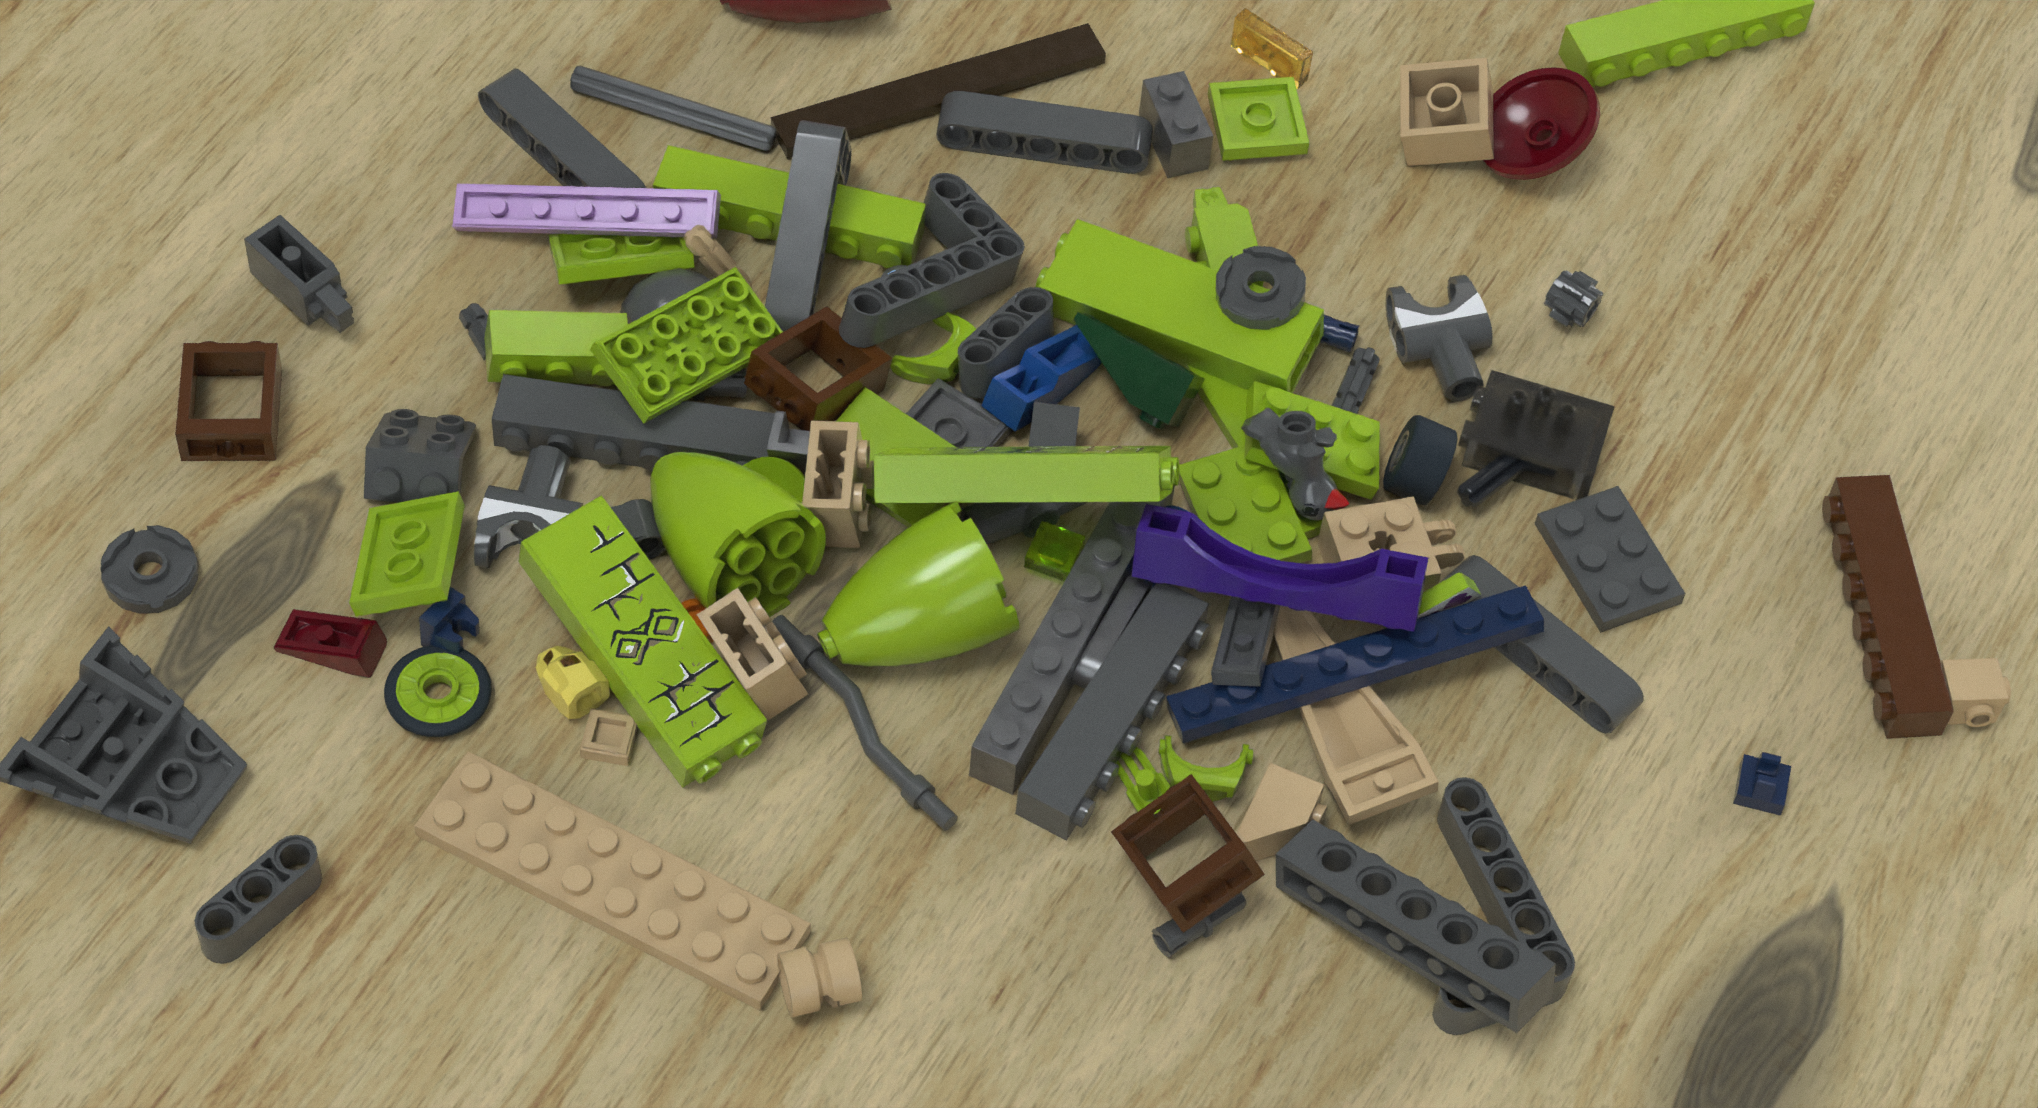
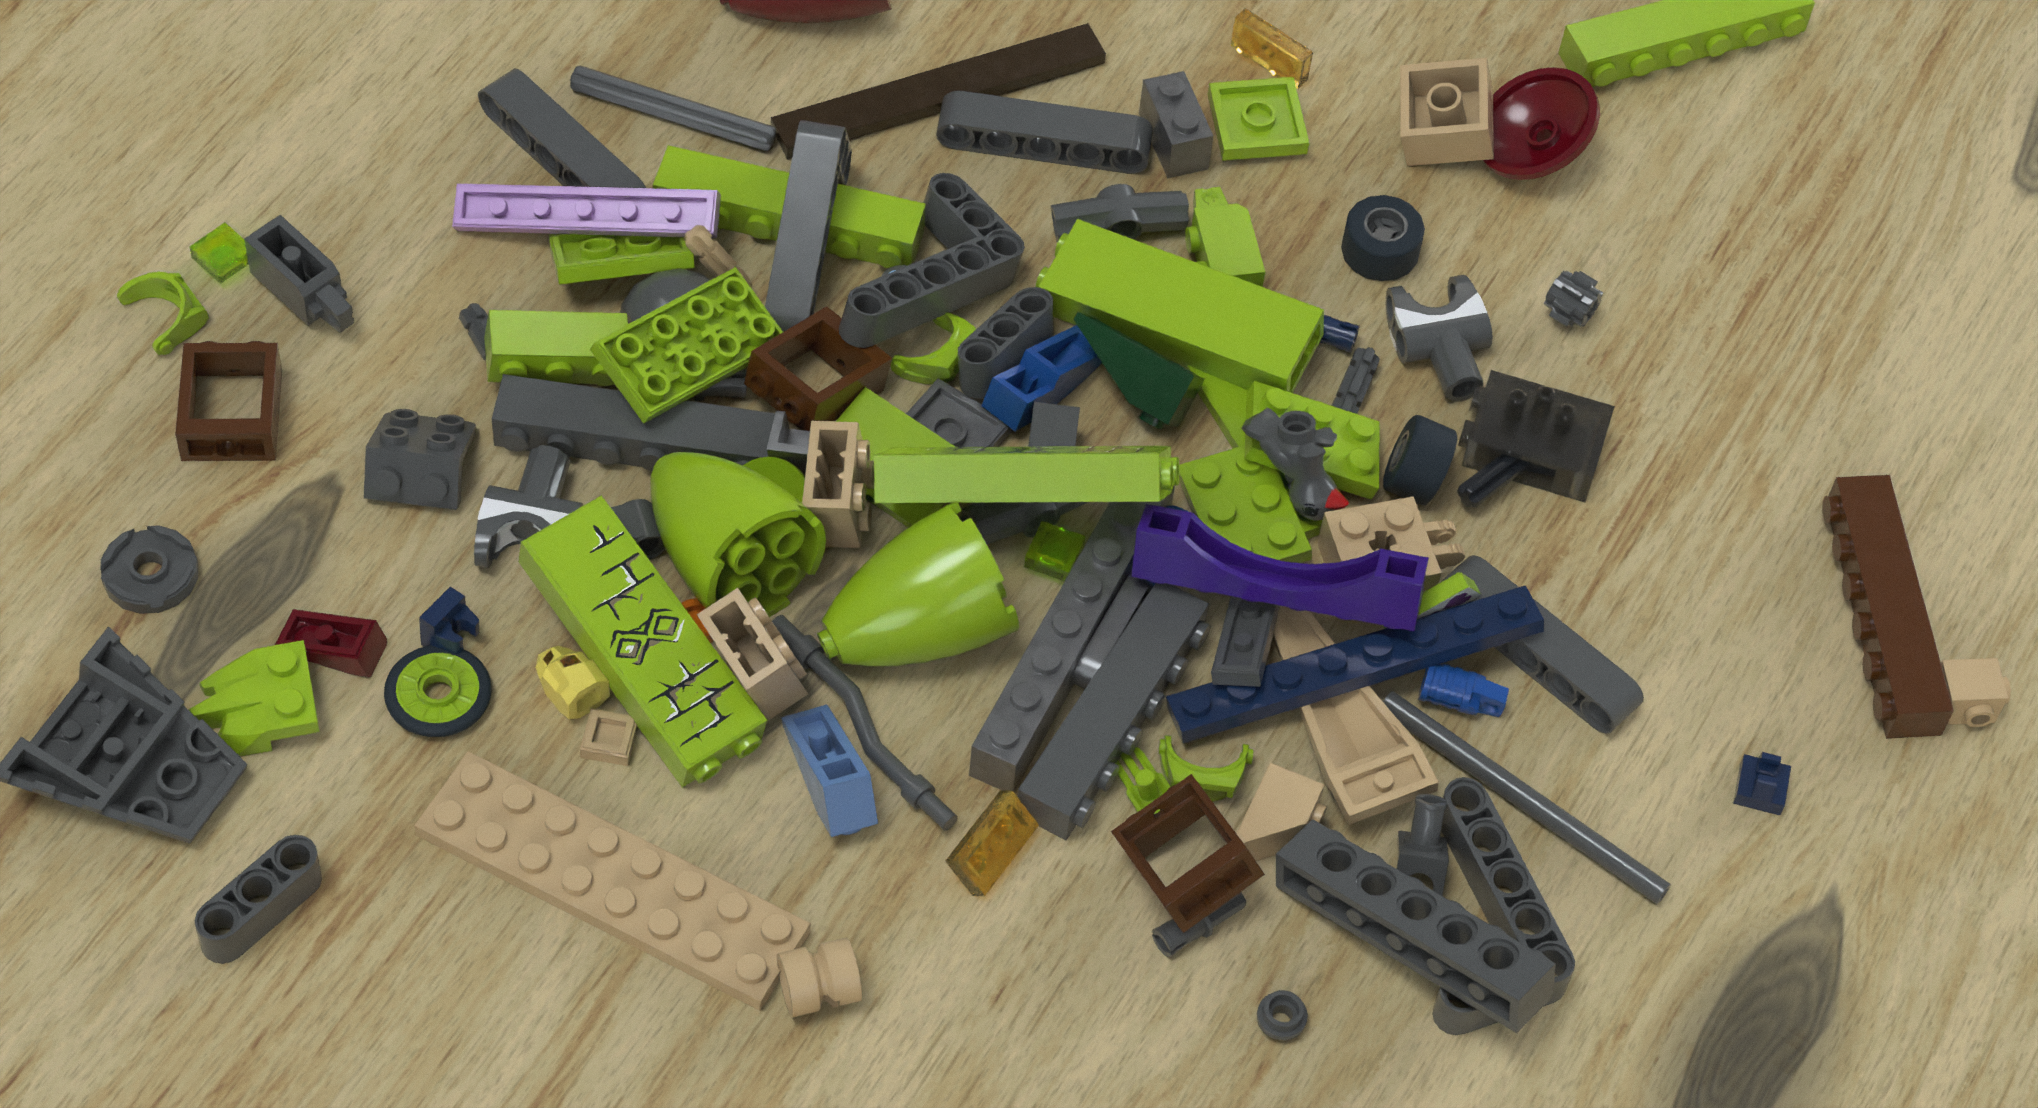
lime plate [349,491,465,617] -> none
dark grey tile [1216,246,1306,329] -> none
dark grey plate [1535,486,1686,633] -> none
none -> lime helmet [117,271,209,355]
none -> clear neon green plate [189,222,249,284]
none -> lime plate [189,640,320,757]
none -> medium blue slope [781,704,878,837]
none -> clear yellow plate [945,790,1039,896]
none -> dark grey piece [1051,184,1189,242]
none -> dark grey plate [1257,990,1308,1040]
none -> black wheel [1341,195,1425,281]
none -> dark grey piece [1383,691,1671,904]
none -> dark grey bracket [1396,794,1449,896]
none -> blue hinge [1418,663,1509,717]

